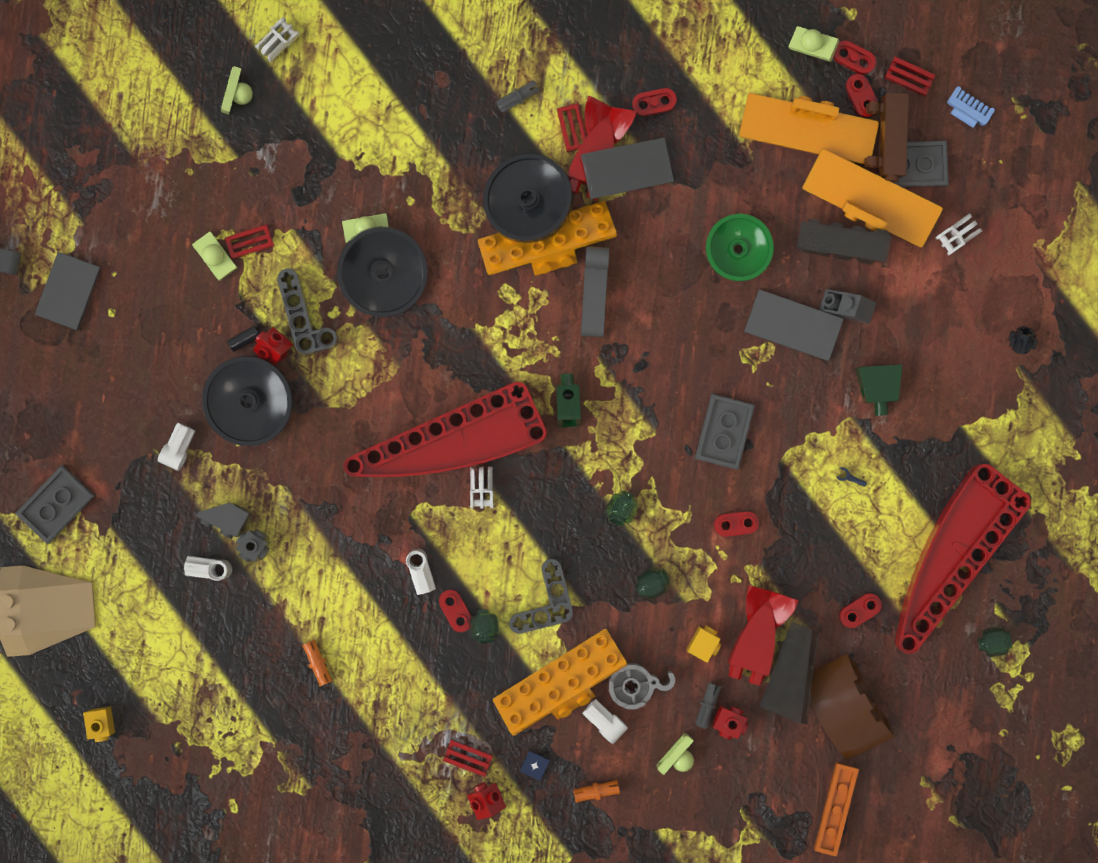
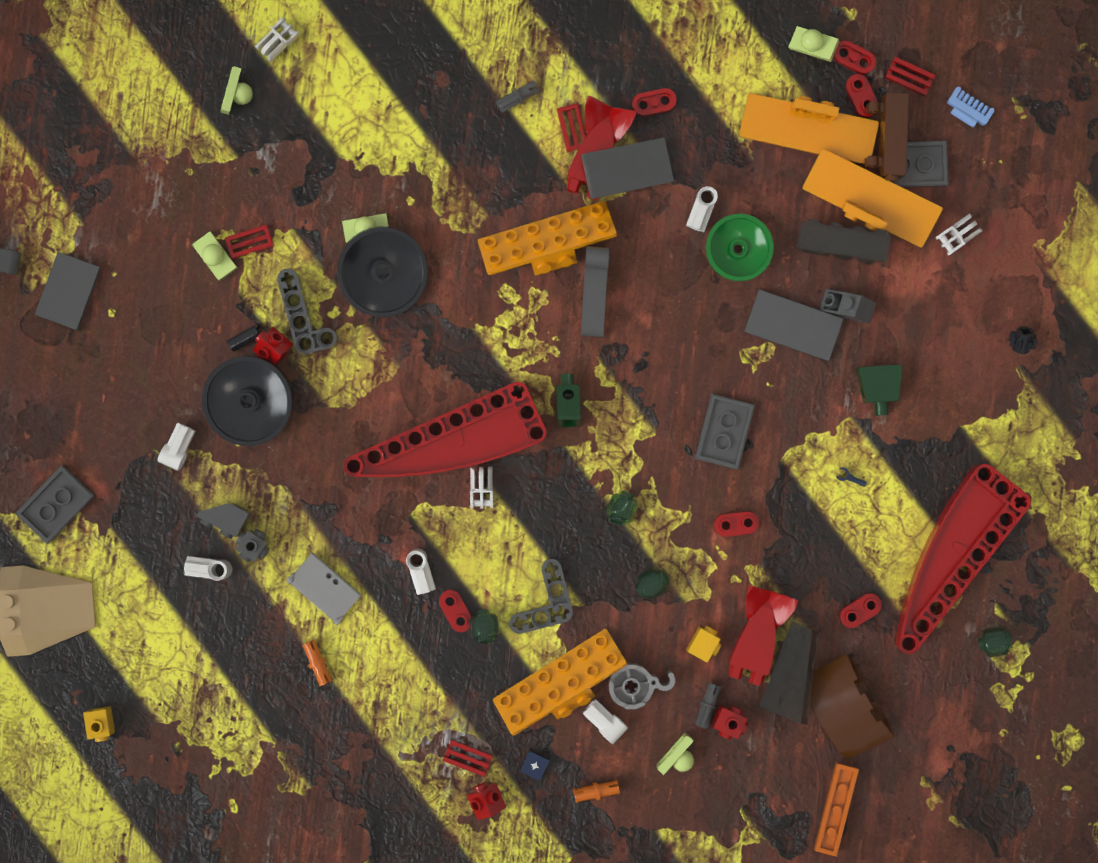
black dish [483,154,573,243] -> none
none -> light grey door [286,552,361,626]
none -> white piece [686,186,718,233]

